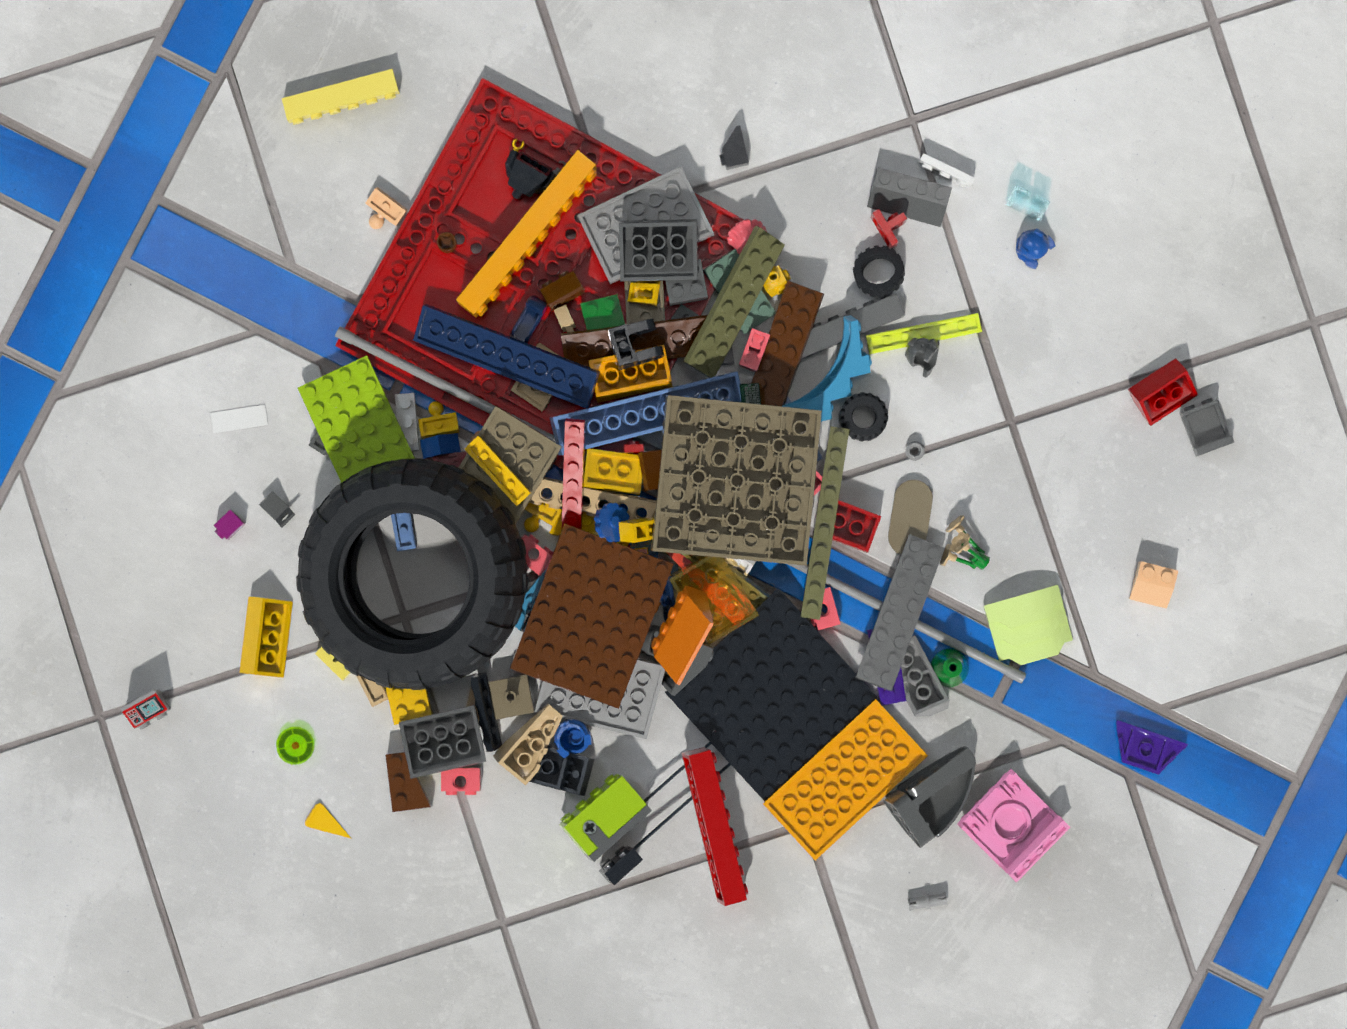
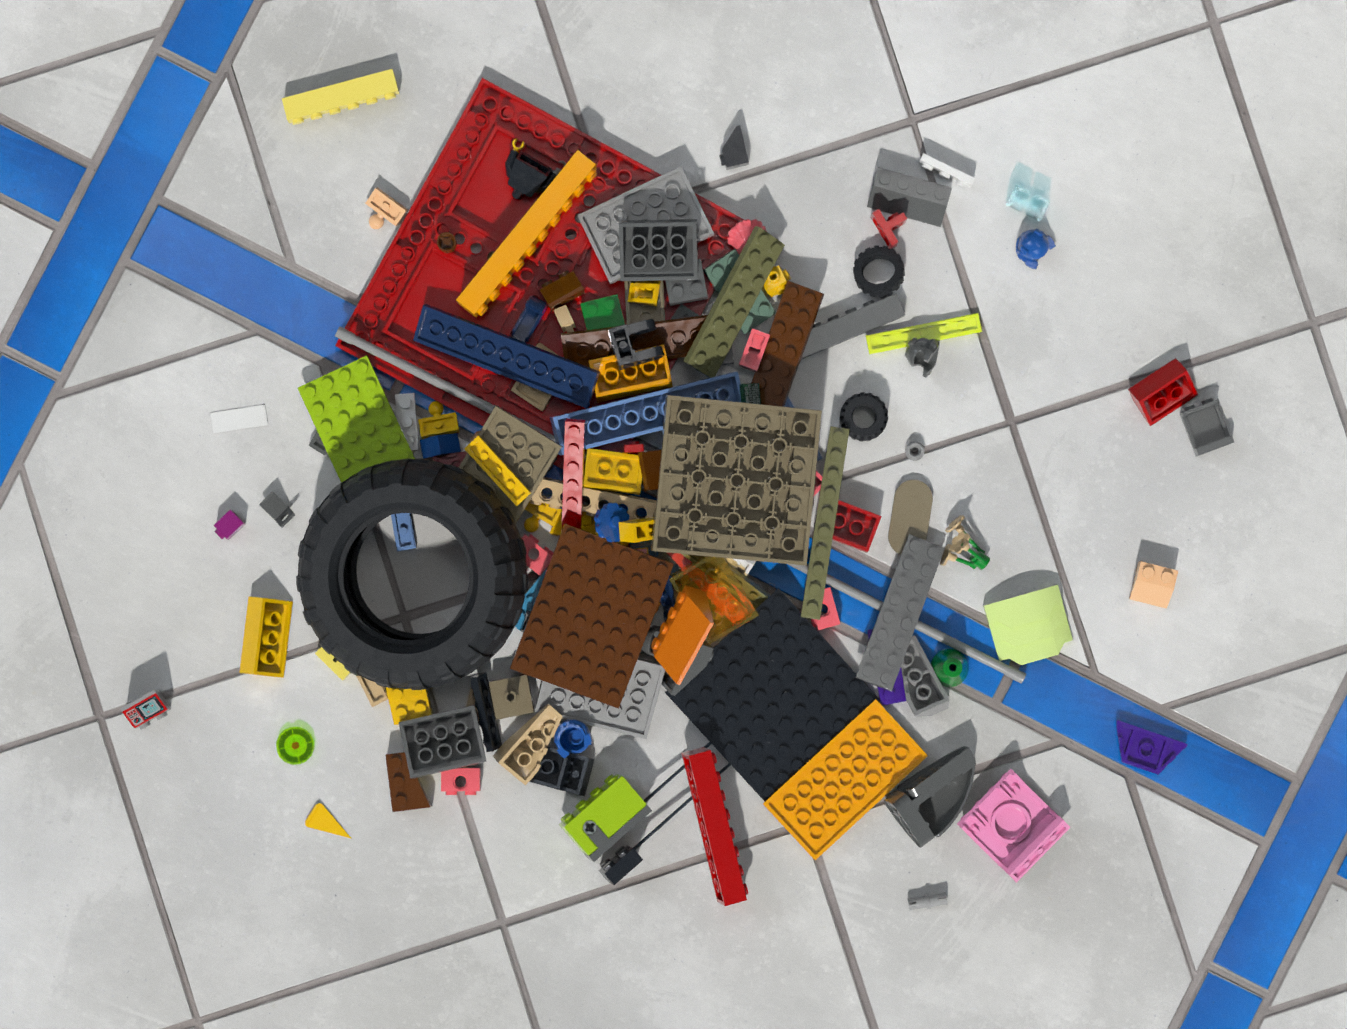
dark azure arch [781,315,872,422] -> none

